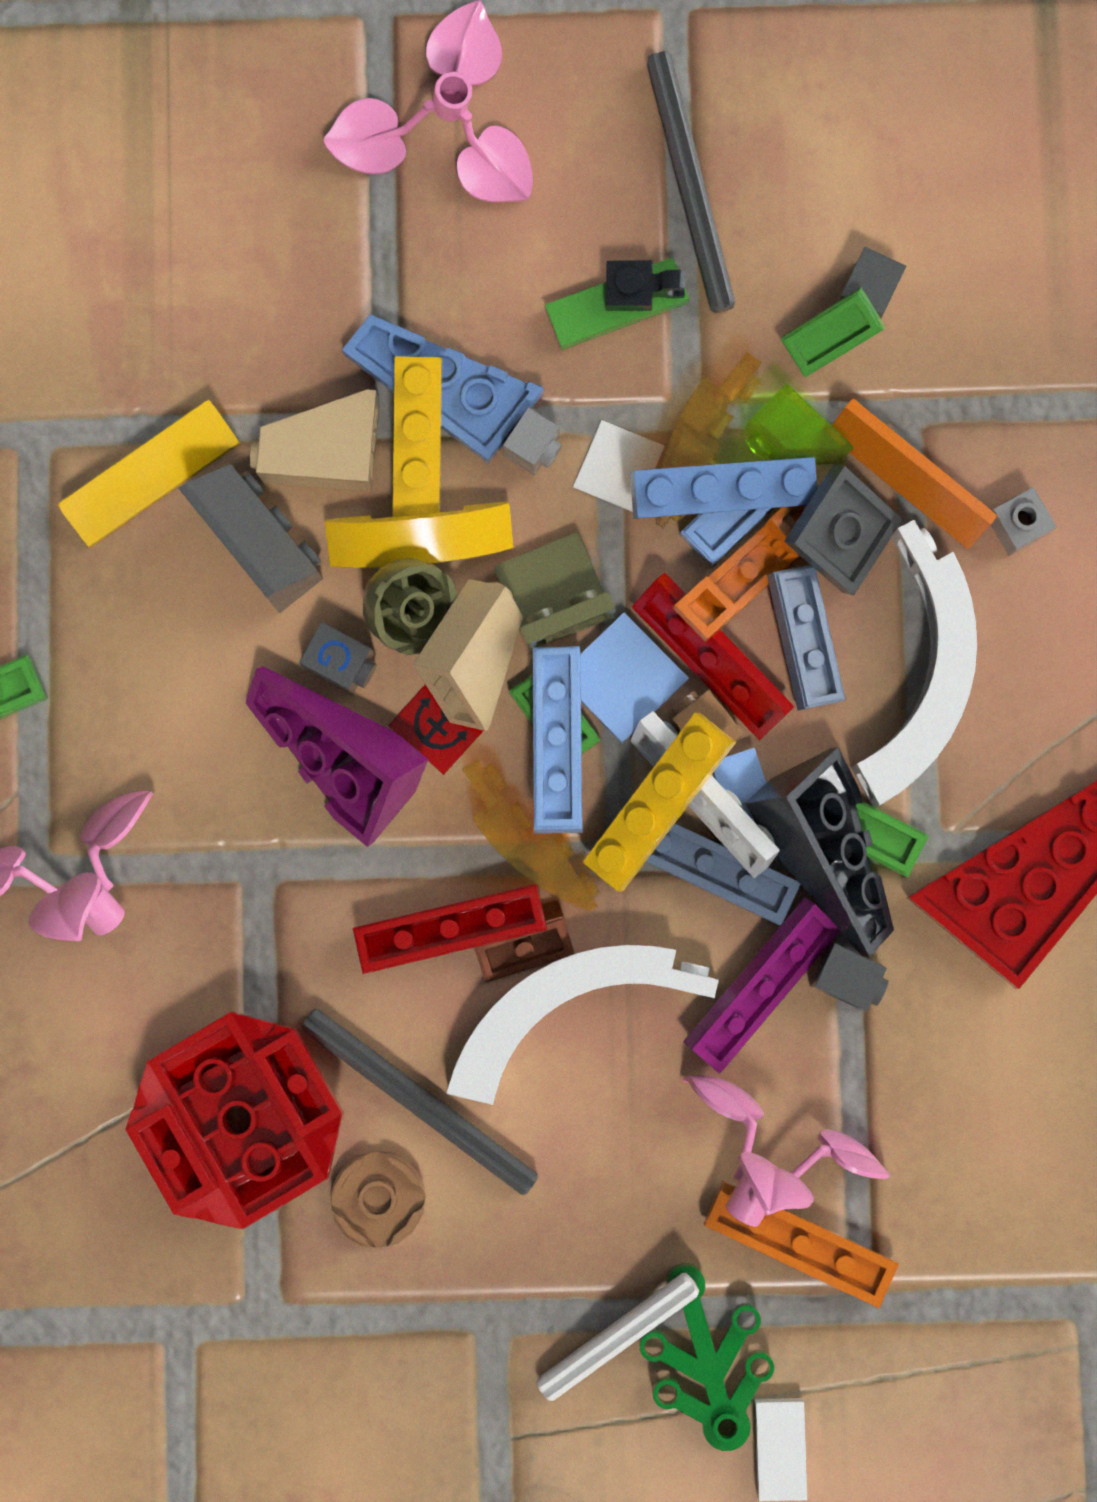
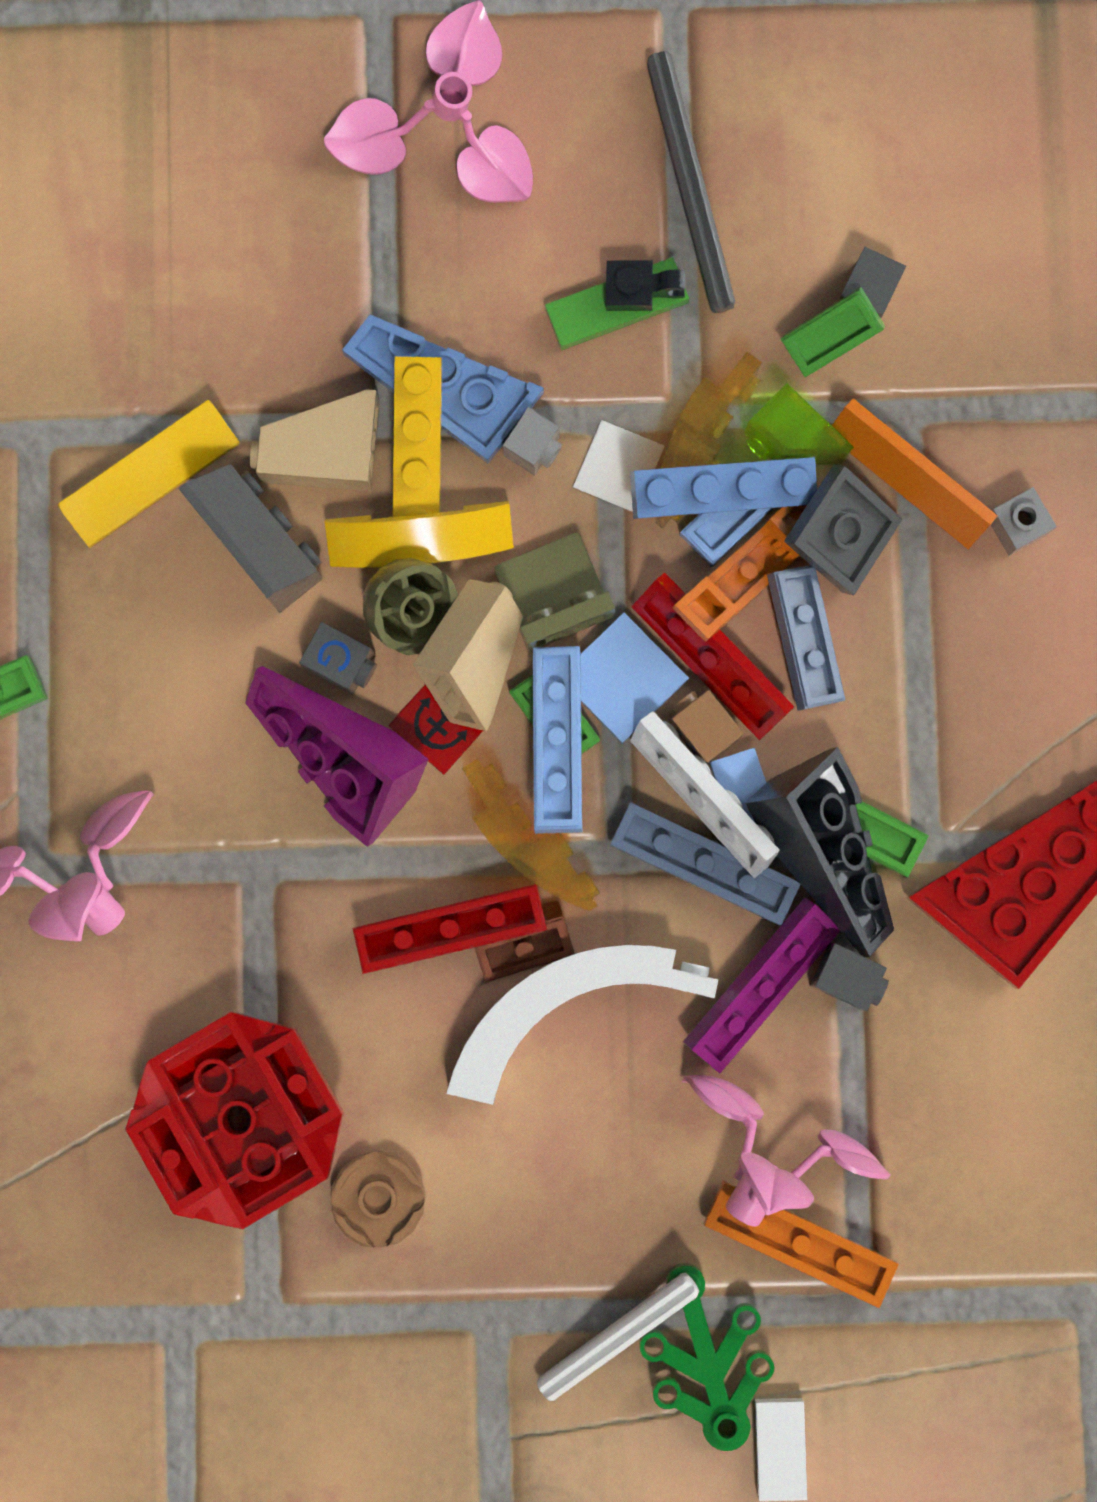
dark grey axle [301,1009,538,1195] -> none
yellow plate [583,712,736,892] -> none
white arch [851,520,977,808] -> none

